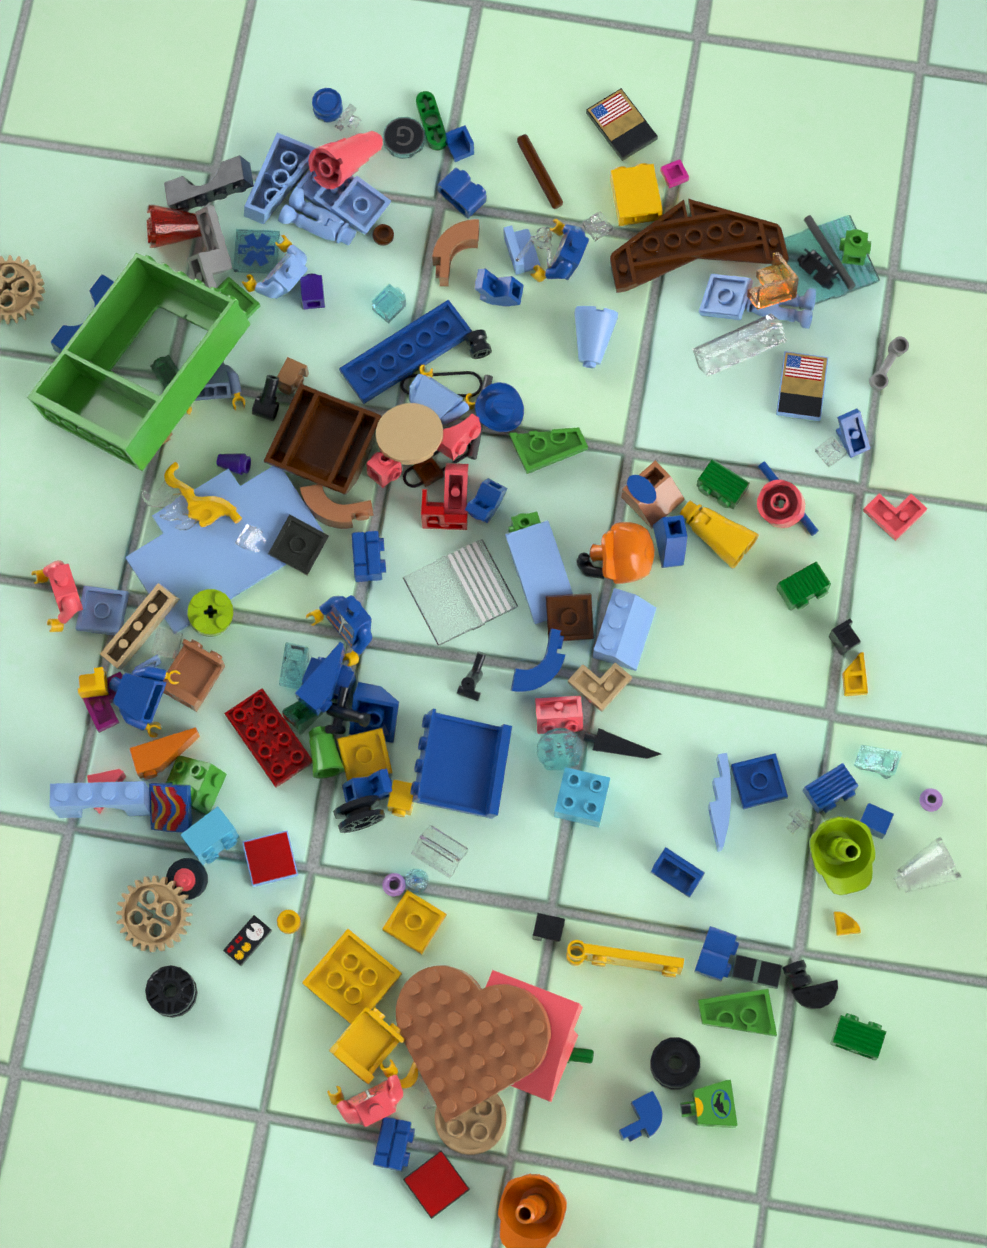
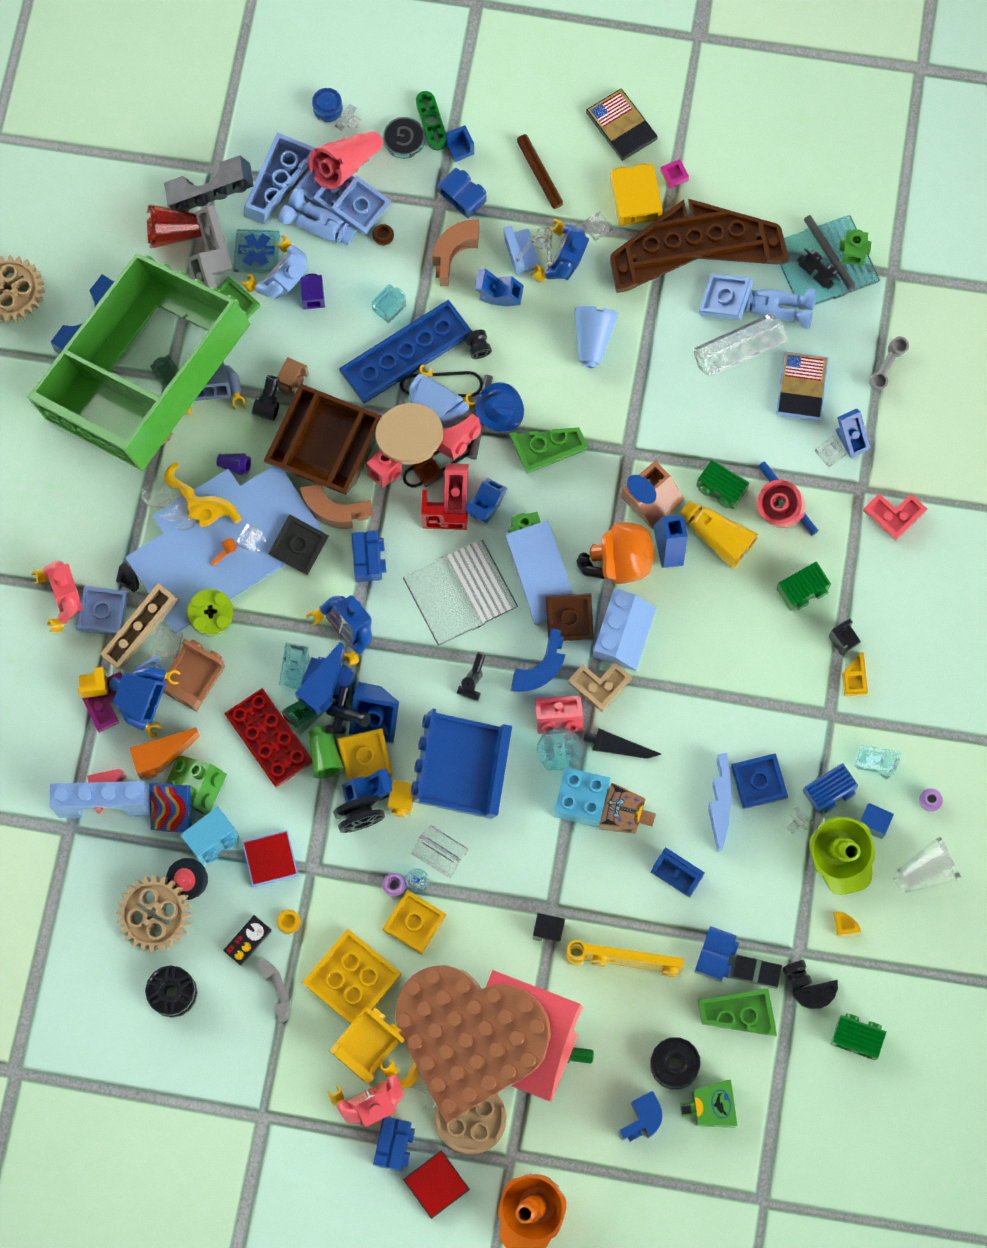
clear orange panel [747,252,799,310] -> none
none -> pearl dark grey tile [116,562,139,592]
none -> orange hand [210,538,237,566]
none -> light grey bar [258,959,290,1023]
none -> medium nougat torso [599,783,656,834]

